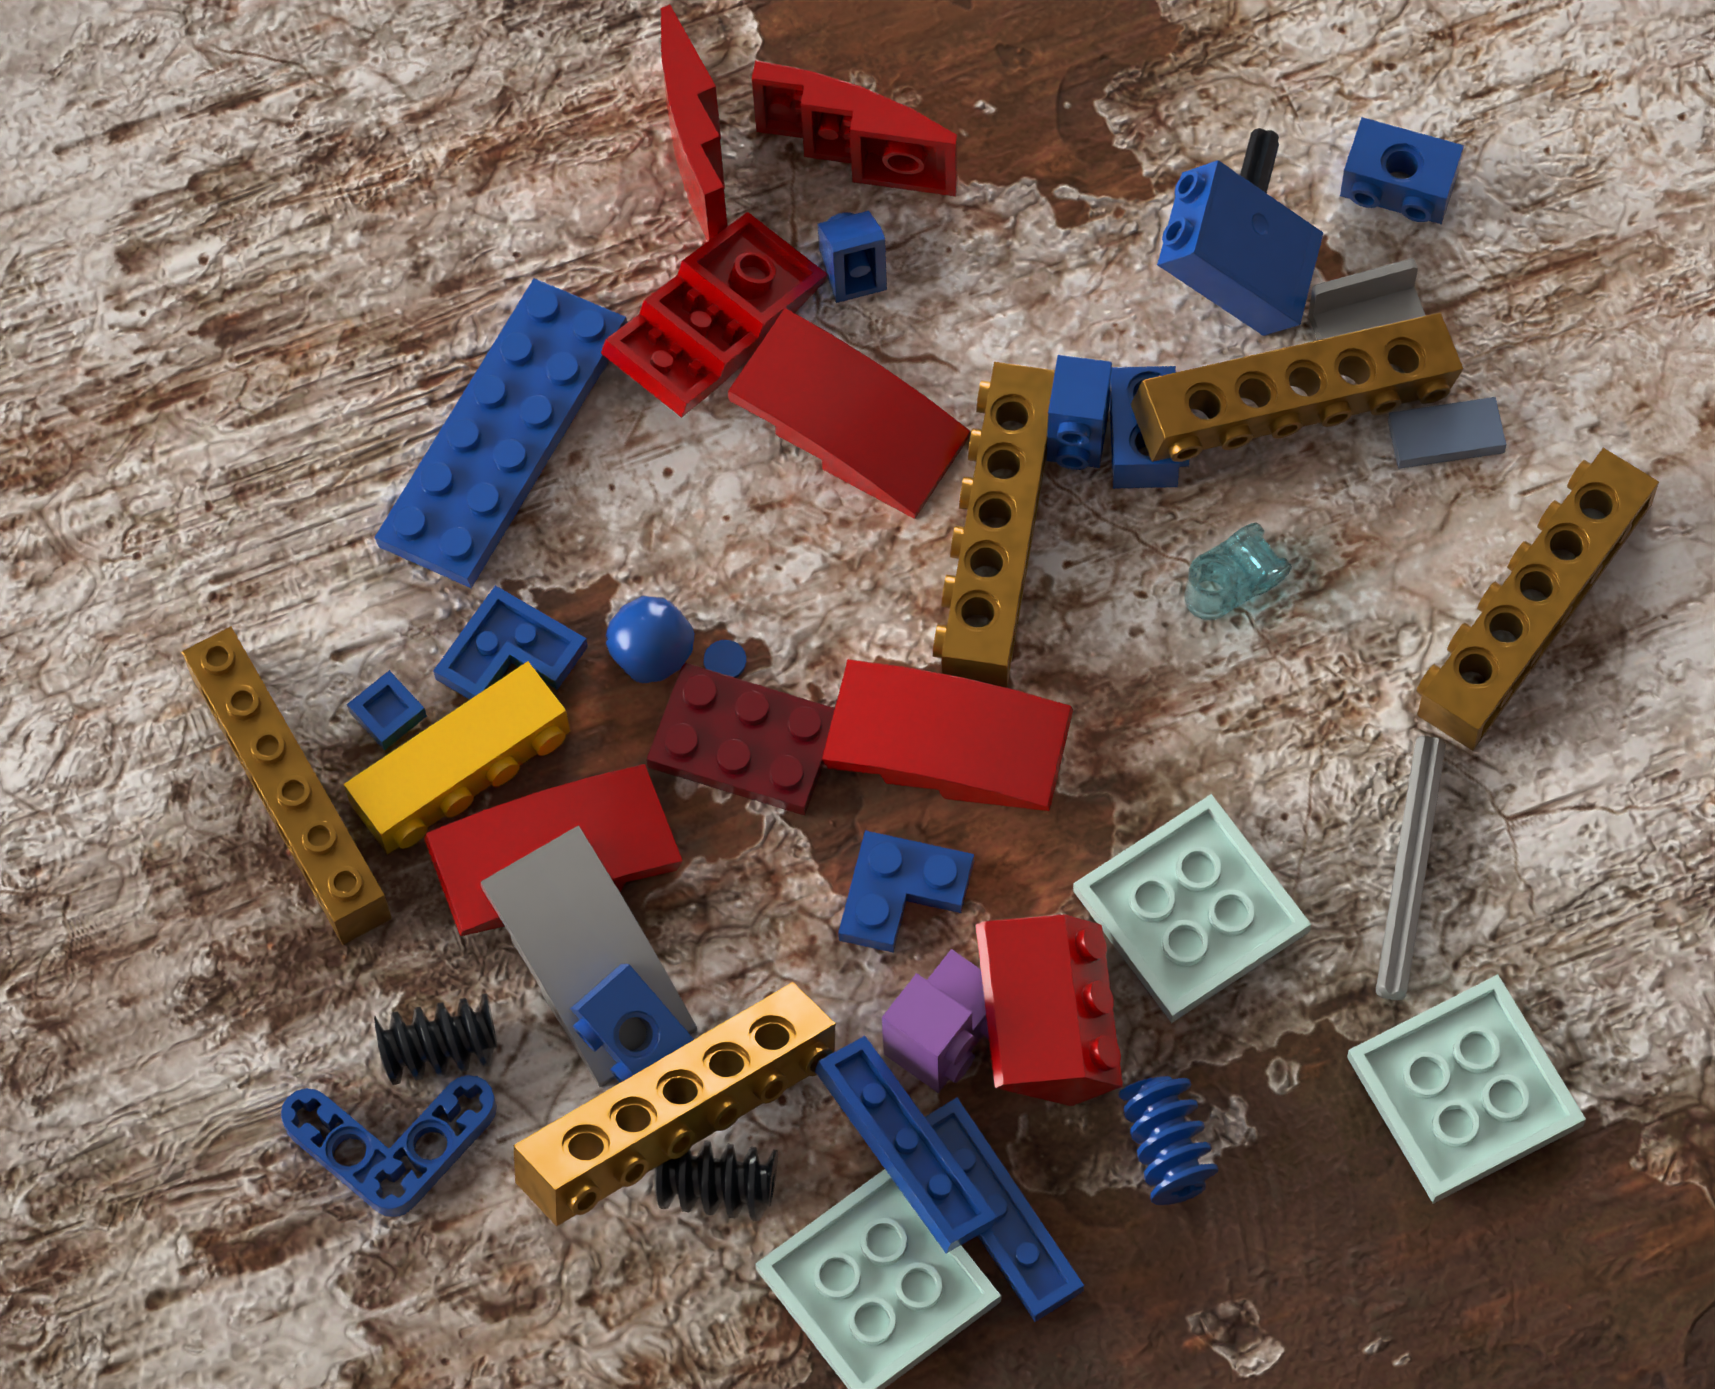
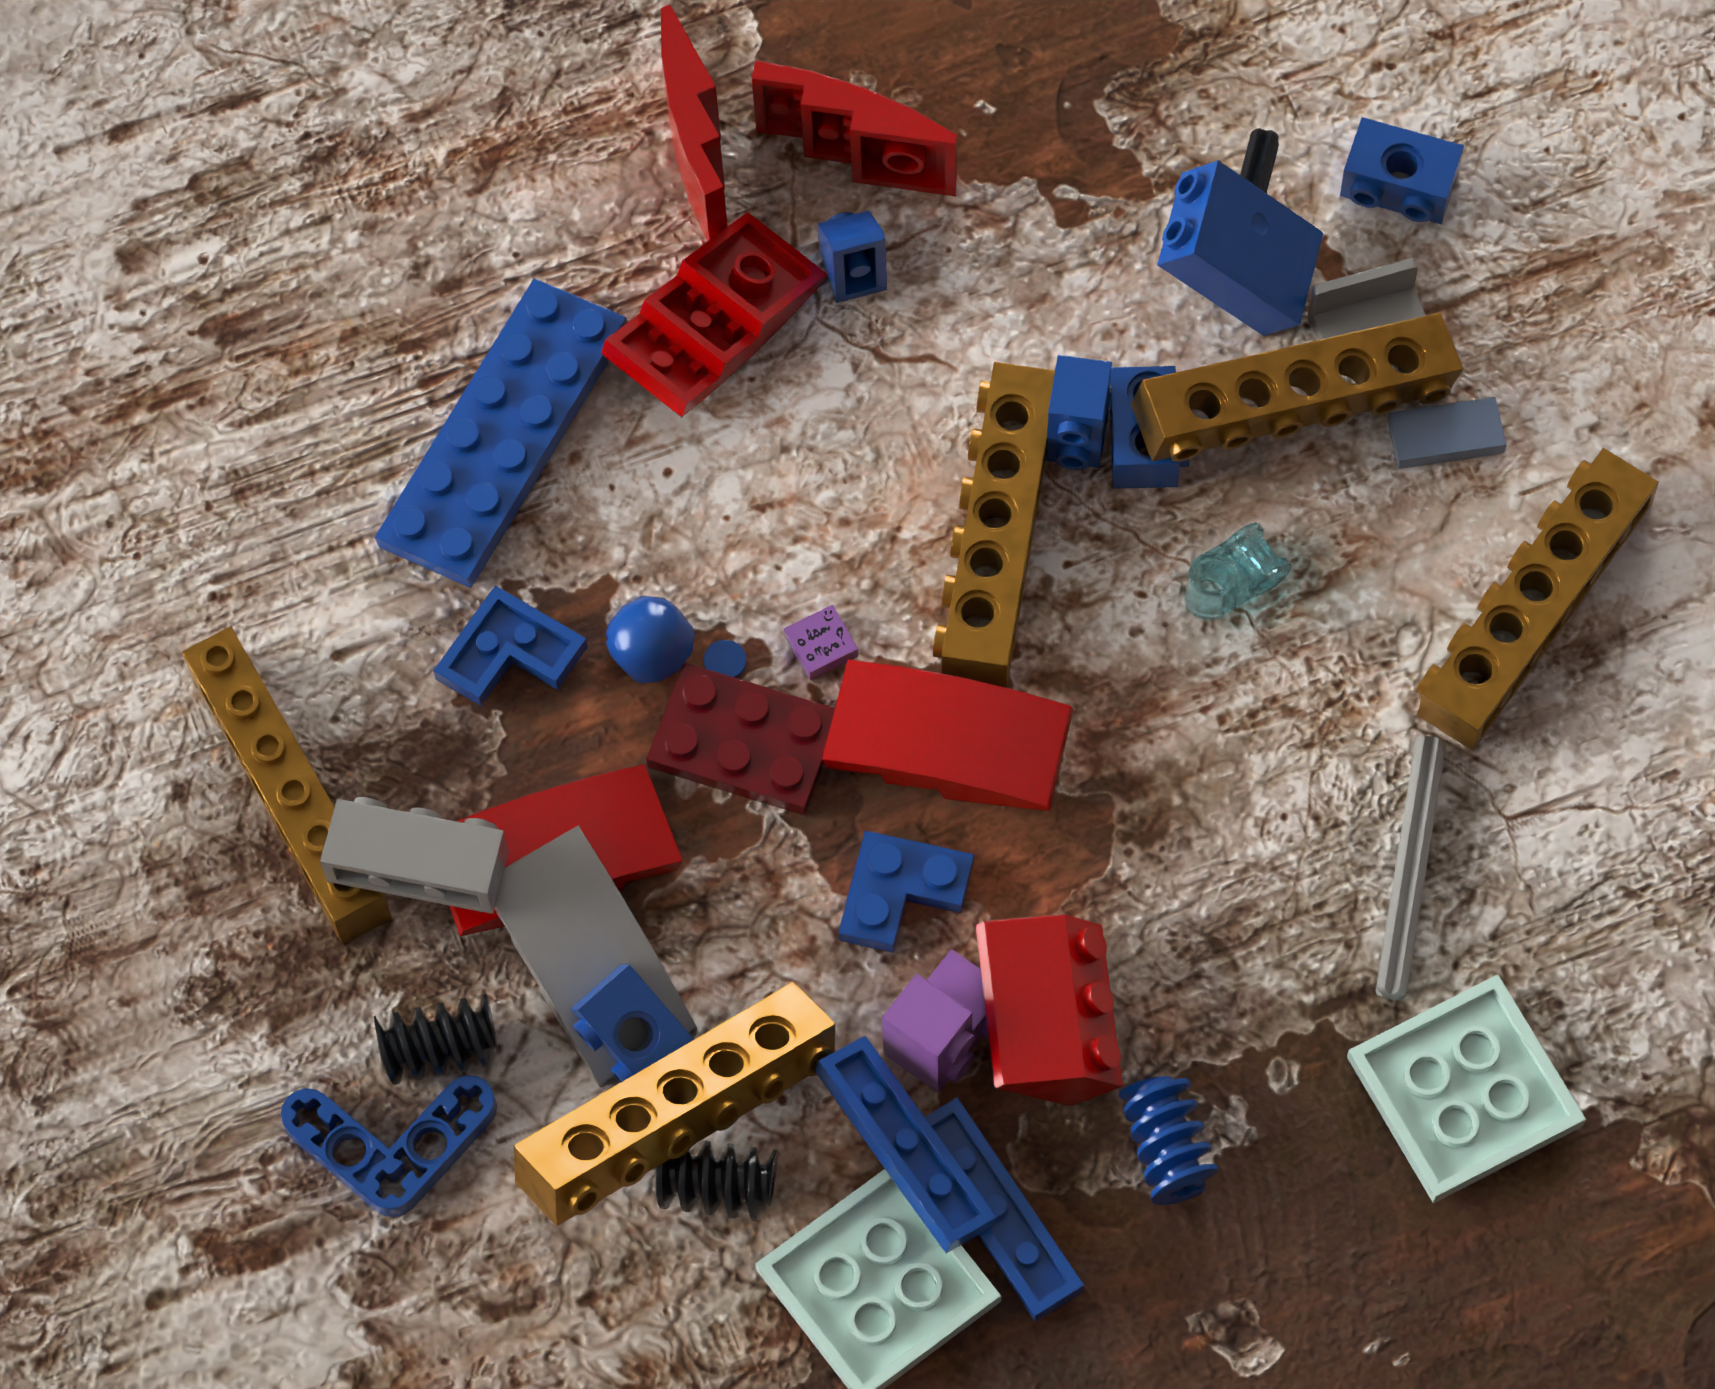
yellow brick [344,661,570,855] -> none
blue plate [347,670,427,751] -> none
red slope [728,308,971,519] -> none
light aqua plate [1073,794,1311,1023] -> none
none -> light grey brick [320,797,509,914]
none -> medium lavender tile [784,605,859,680]

